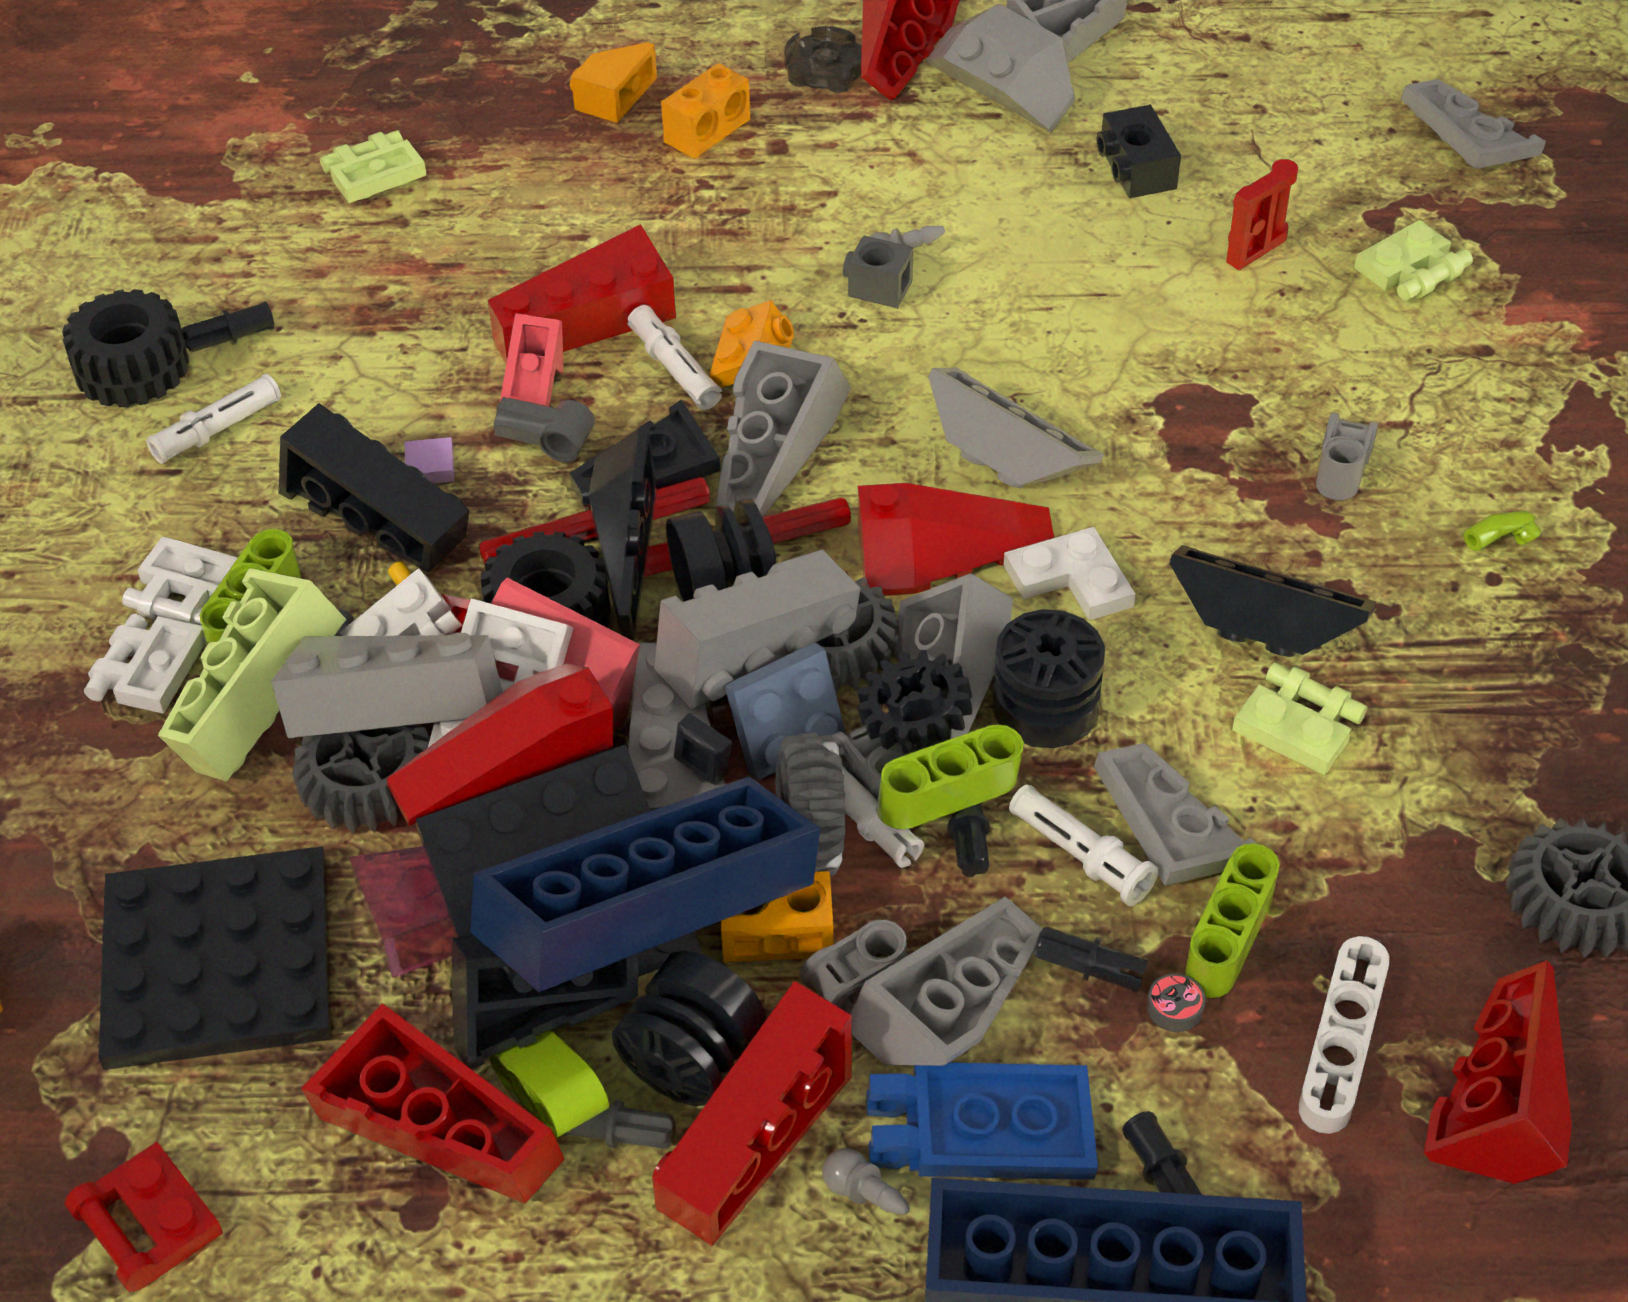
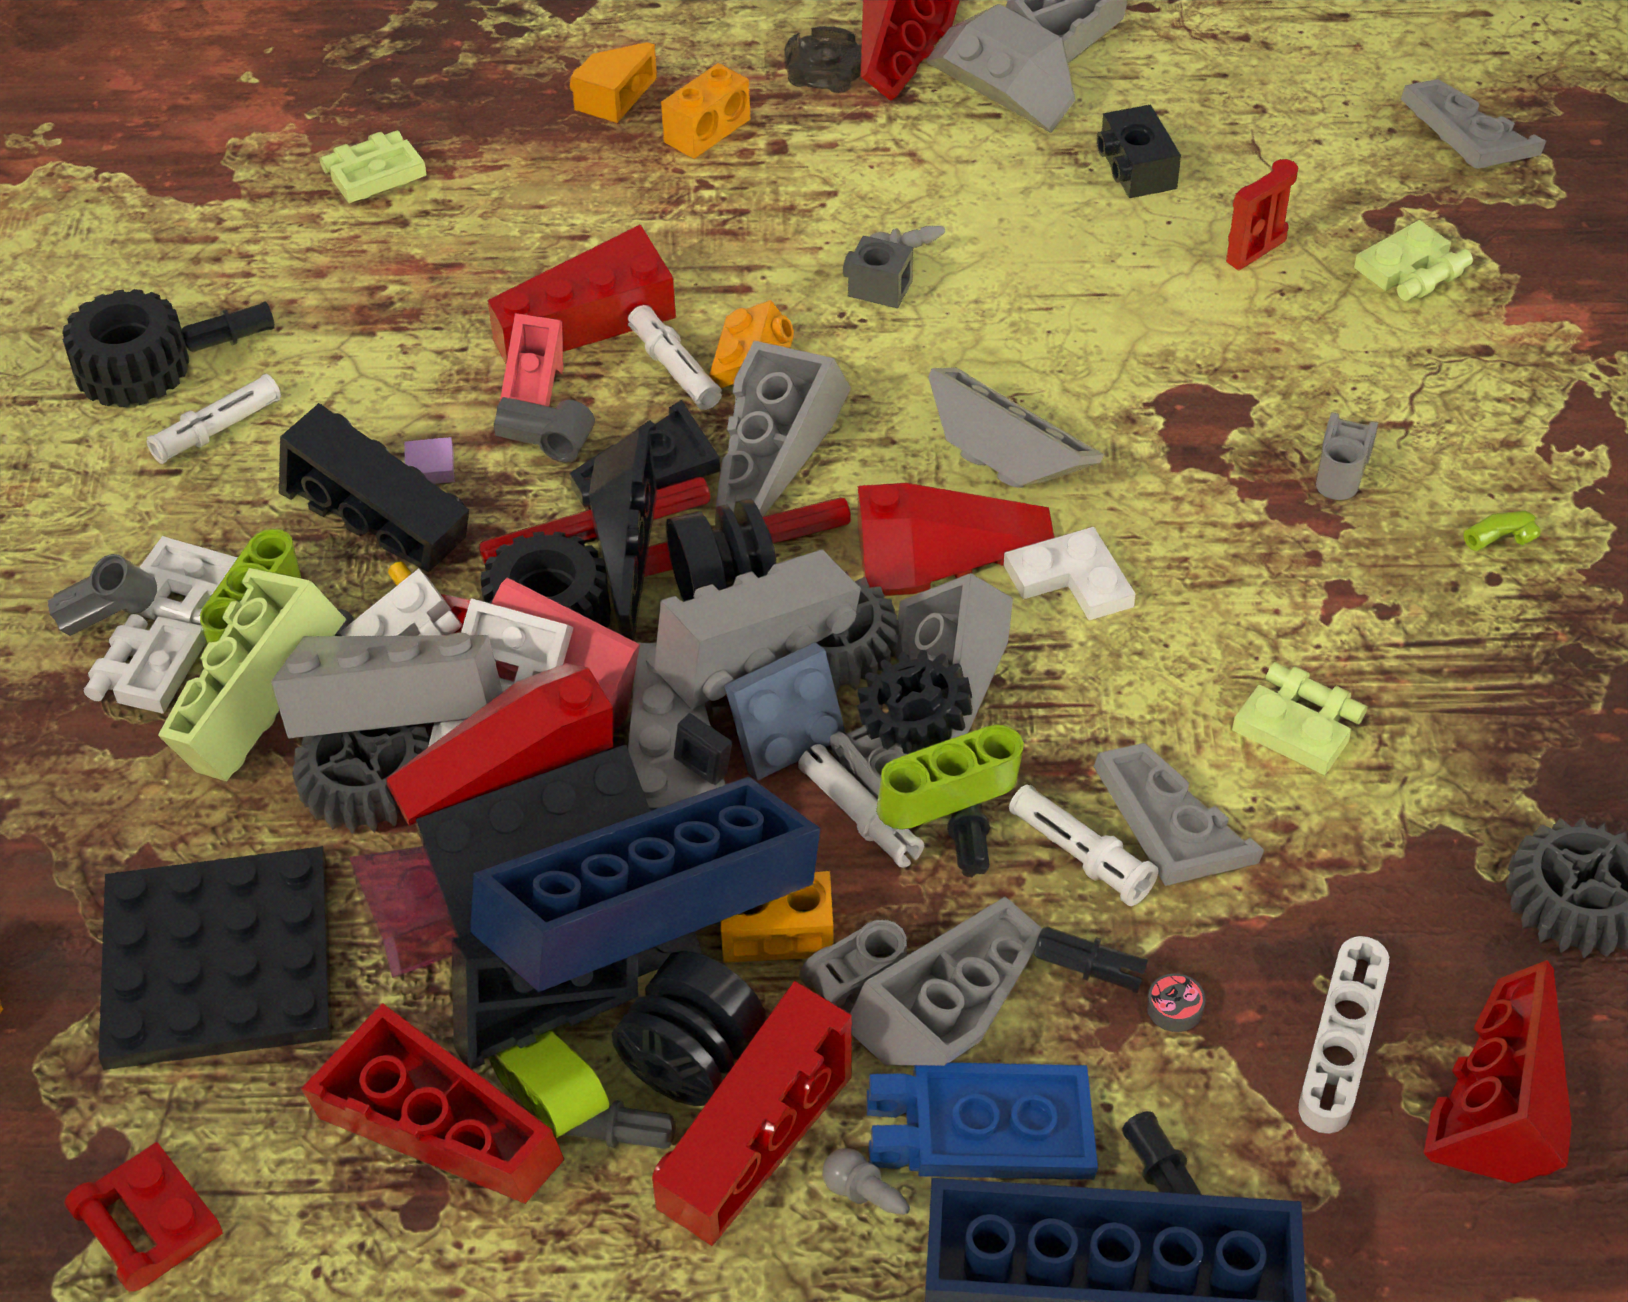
dark grey gear [775,733,846,876] -> none
black wheel [992,609,1105,749] -> none
black wedge [1169,545,1376,657] -> none
lime beam [1185,843,1280,998] -> none
none -> dark grey piece [47,554,157,636]

